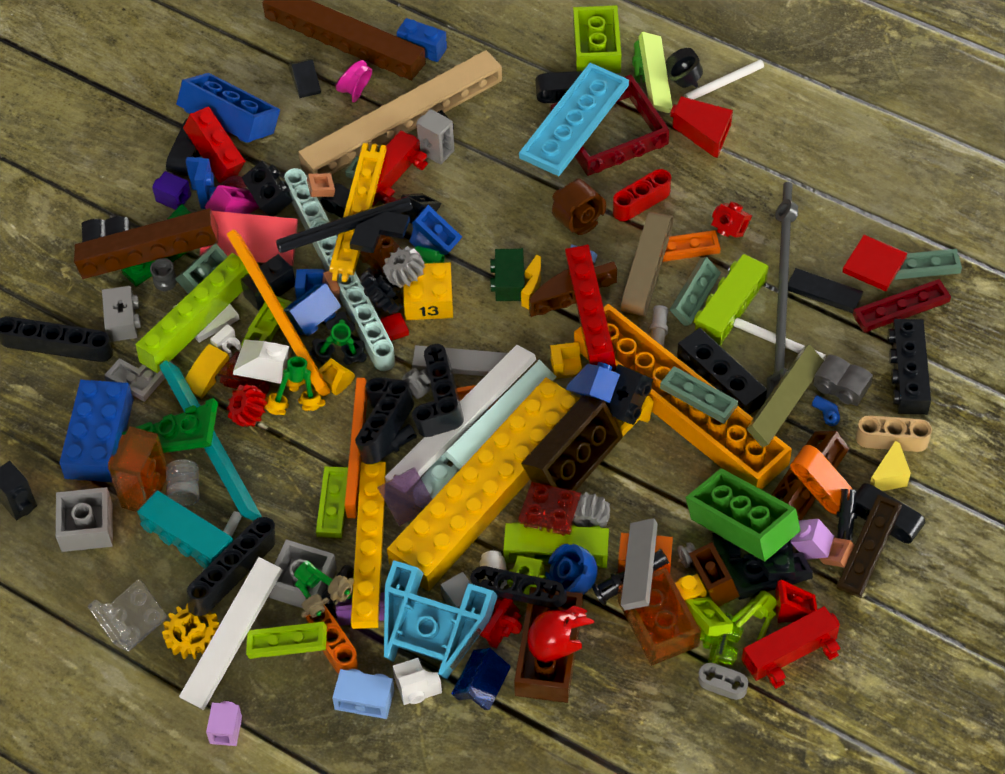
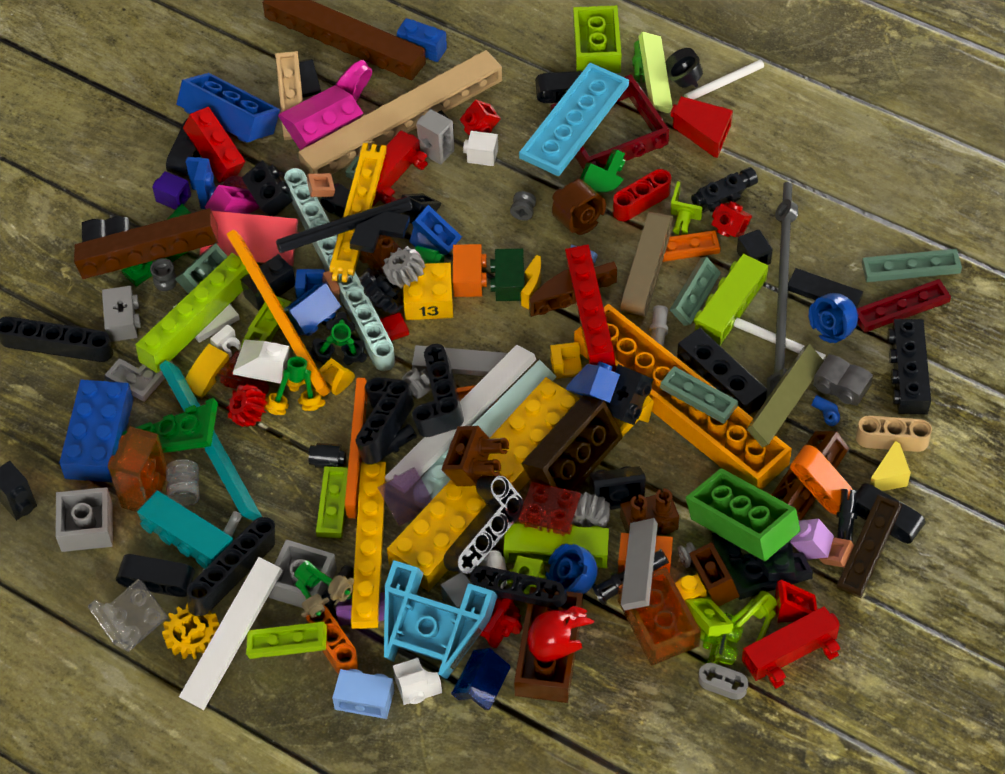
lavender brick [206,701,242,746] -> none
red tile [842,235,907,291] -> none
none -> black beam [116,554,195,597]
none -> tan tile [275,51,303,140]
none -> dark pink slope [278,85,363,151]
none -> black brick [308,443,346,468]
none -> reddish brown brick [441,426,509,486]
none -> black beam [443,475,524,574]
none -> orange brick [453,244,487,297]
none -> red brick [459,99,501,136]
none -> white brick [463,131,498,166]
none -> dark grey wheel [510,191,536,220]
none -> green brick [580,149,625,192]
none -> black slope [589,466,646,510]
none -> reddish brown brick [620,488,679,535]
none -> lime bracket [671,181,703,235]
none -> black brick [691,167,758,213]
none -> black panel [737,230,773,265]
none -> blue cylinder [808,293,858,343]

